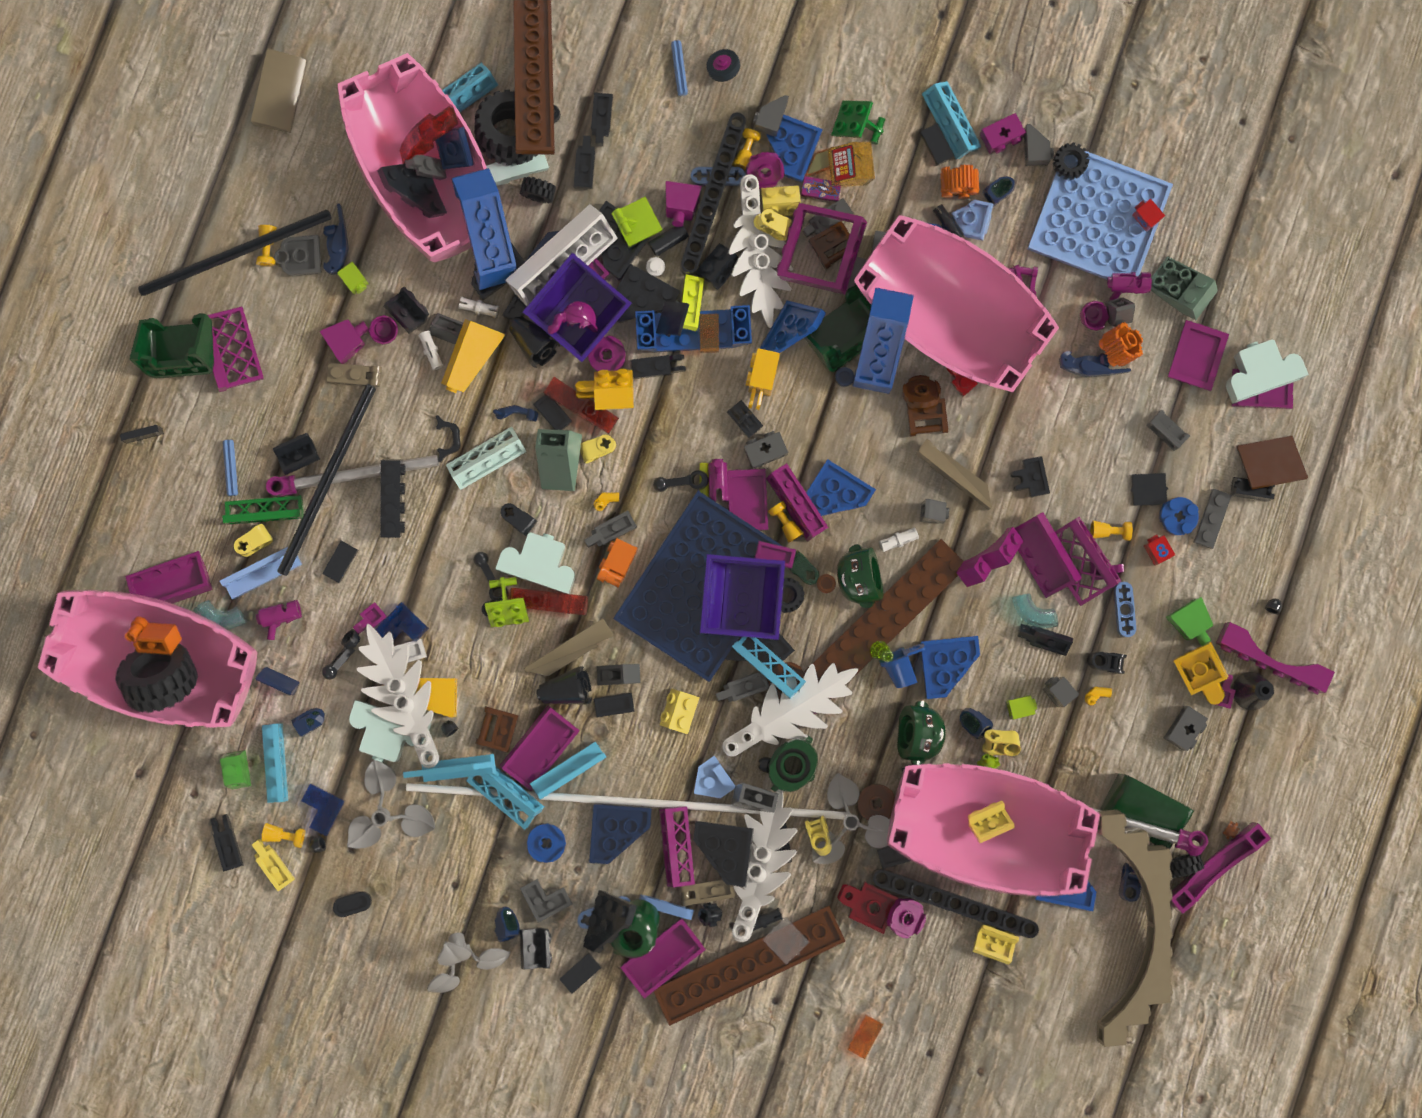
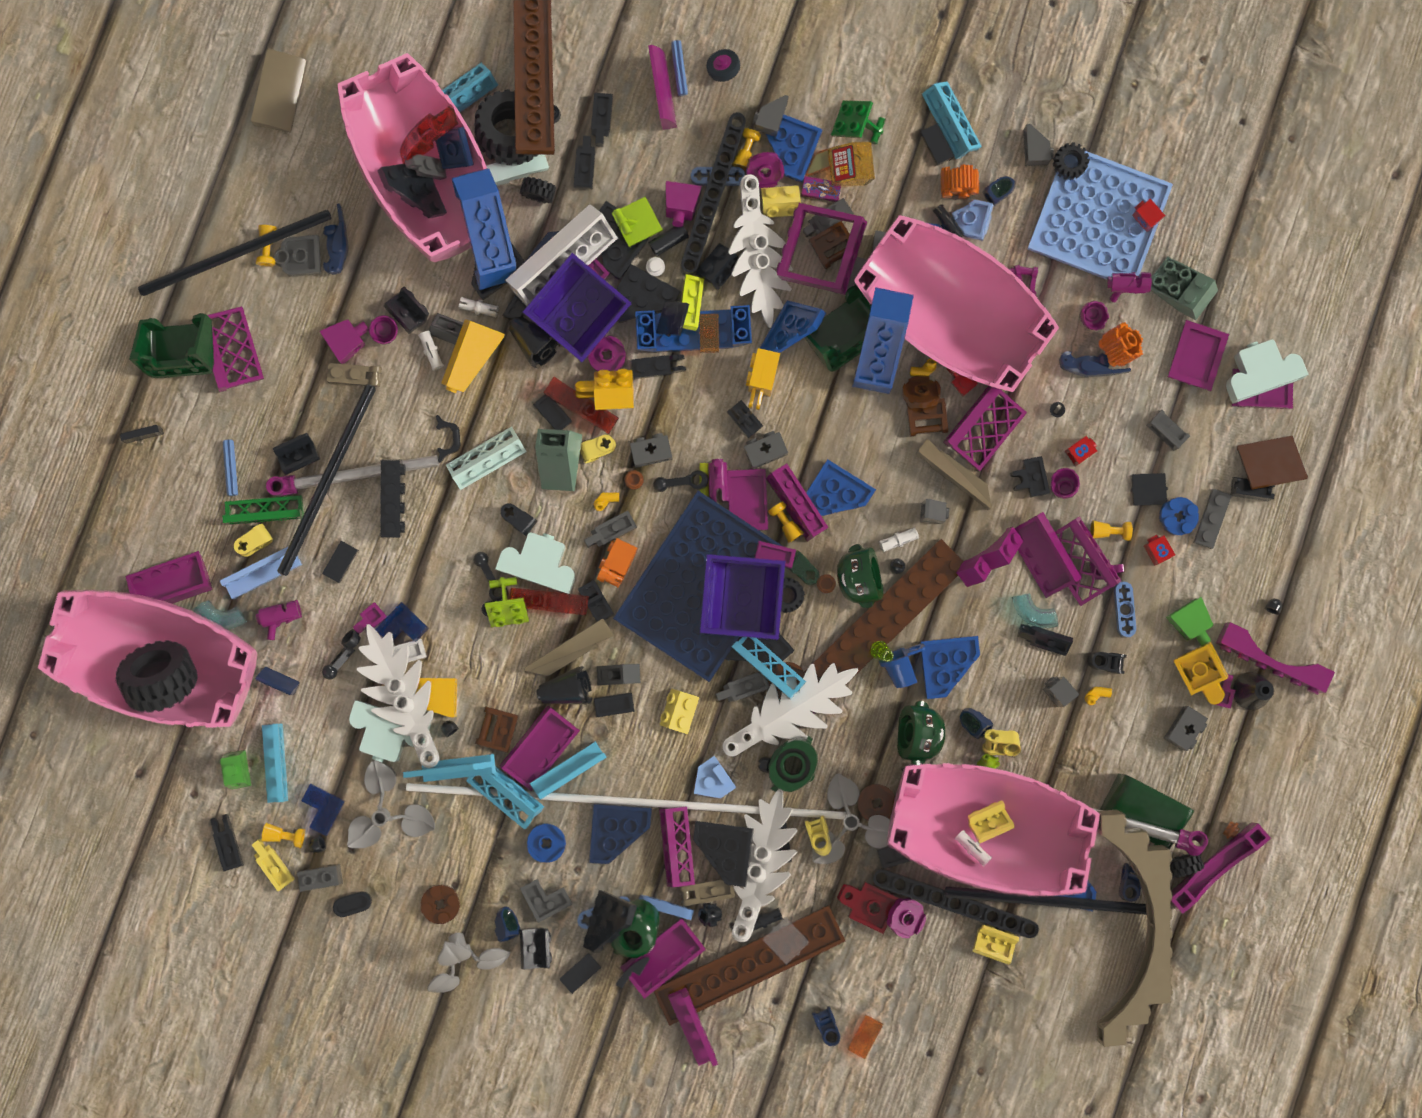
orange hinge [124,616,182,655] -> none
dark blue rock [291,708,325,737] -> none
lime brick [337,262,369,294] -> none
dark blue piece [493,405,538,422] -> none
magenta piece [548,301,598,334] -> none
dark grey slope [731,783,779,813] -> none
light yellow piece [754,209,792,241] -> none
dark blue tile [835,367,854,387] -> none
magenta brick [979,113,1026,154] -> none
lime brick [1006,695,1037,720] -> none
dark grey slope [1105,297,1135,327] -> none
none -> dark grey brick [297,864,343,892]
none -> reddish brown plate [421,884,460,924]
none -> black slope [578,580,615,622]
none -> black slope [615,955,650,988]
none -> dark orange plate [625,470,644,490]
none -> dark grey brick [630,433,673,468]
none -> magenta slope [648,45,677,130]
none -> magenta fence [668,988,718,1067]
none -> dark blue piece [812,1006,841,1047]
none -> black hinge [890,558,905,574]
none -> yellow arm [910,358,937,376]
none -> magenta fence [943,385,1027,471]
none -> black axle [944,886,1147,915]
none -> white pin [955,830,992,867]
none -> black hinge [1050,402,1065,417]
none -> magenta hair [1051,468,1080,499]
none -> red brick [1064,436,1097,466]

